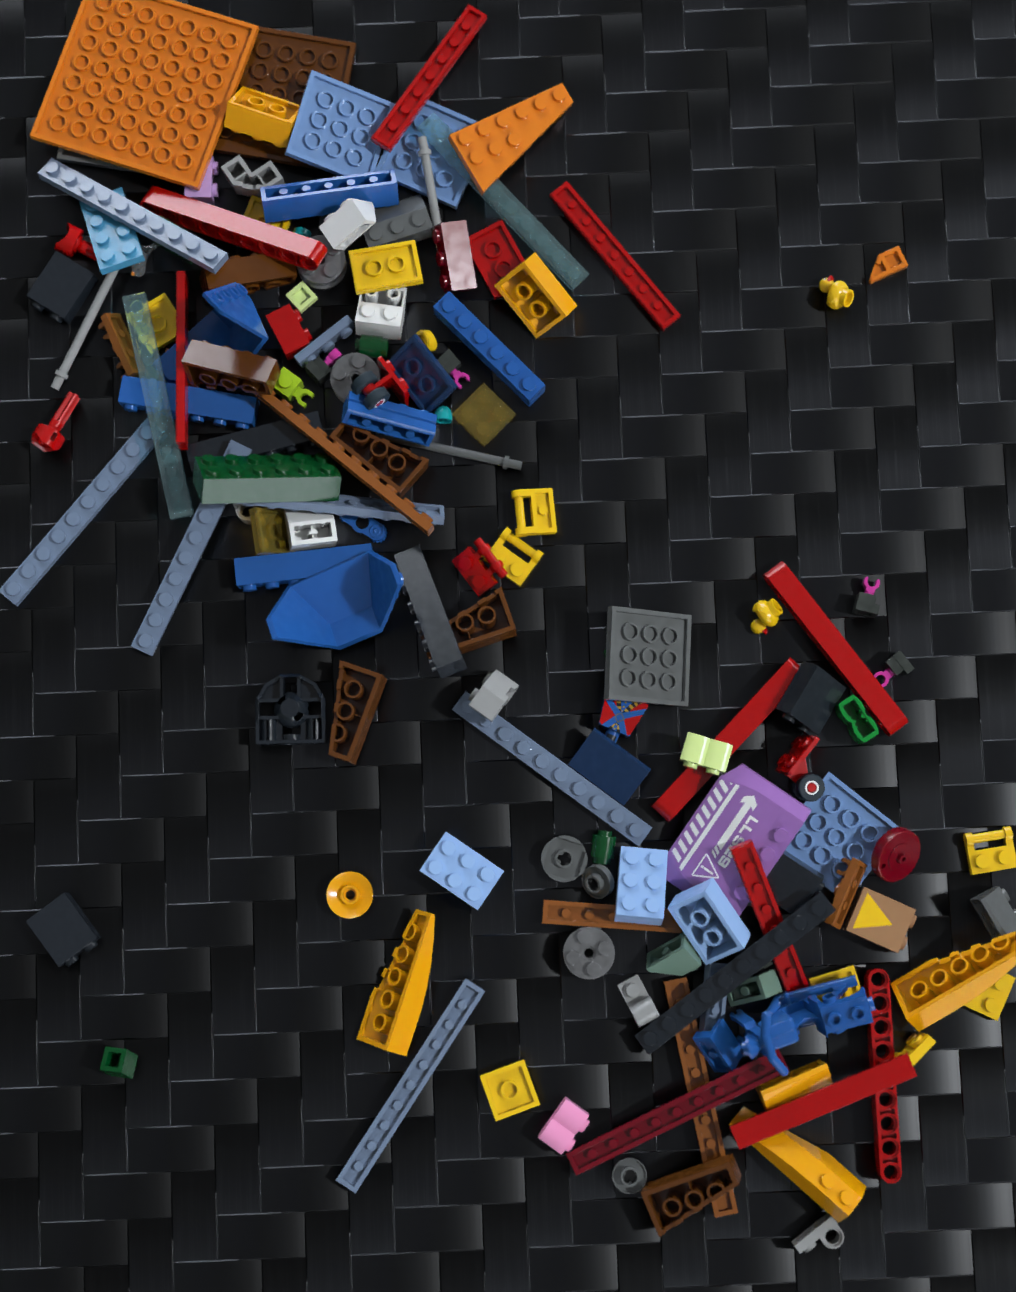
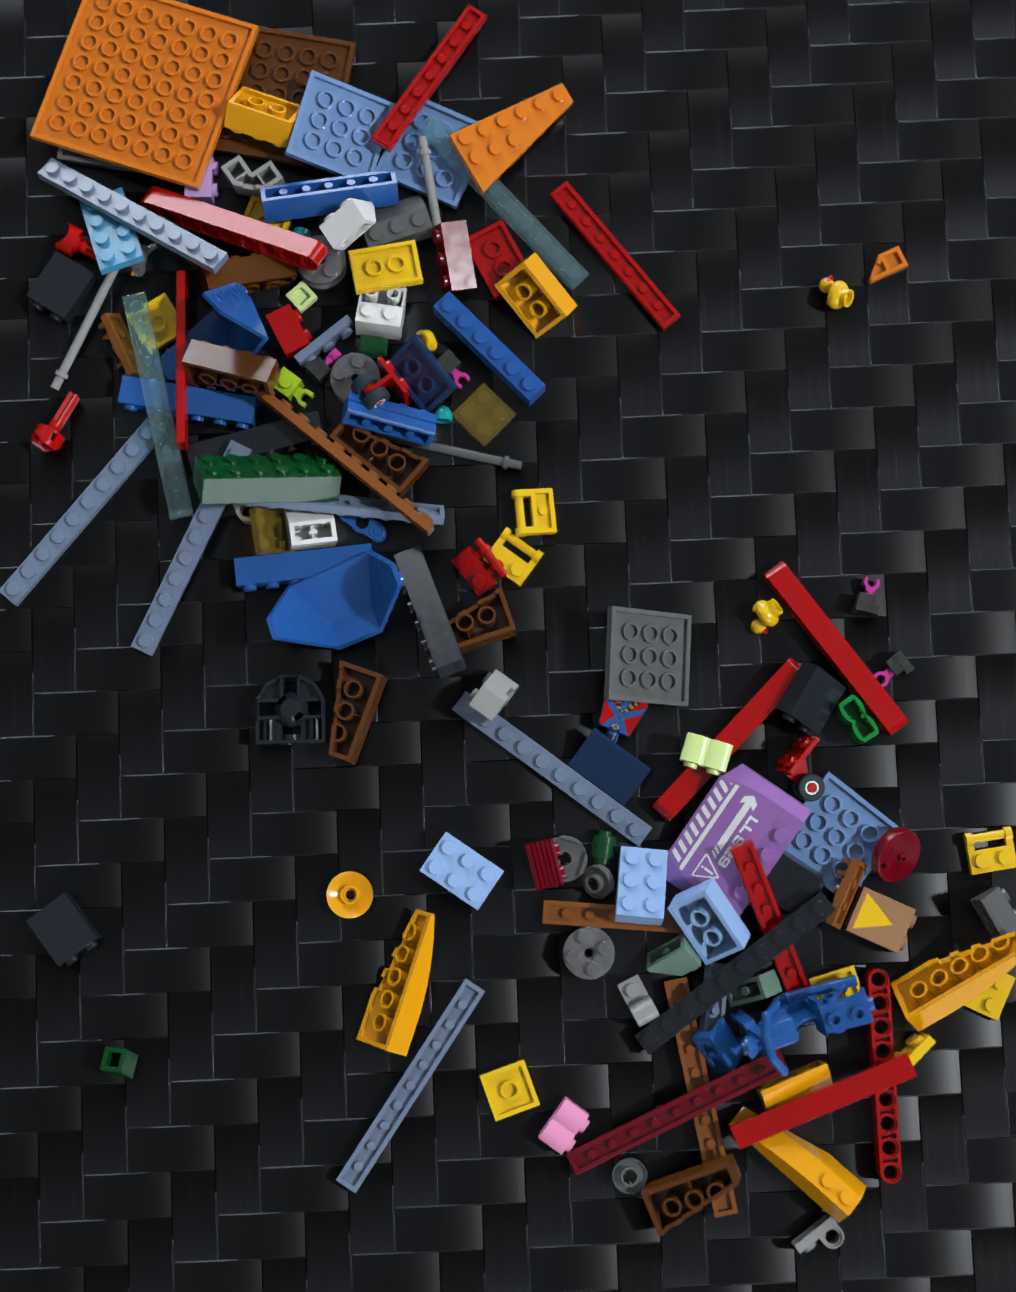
none -> dark red brick [525,838,567,891]

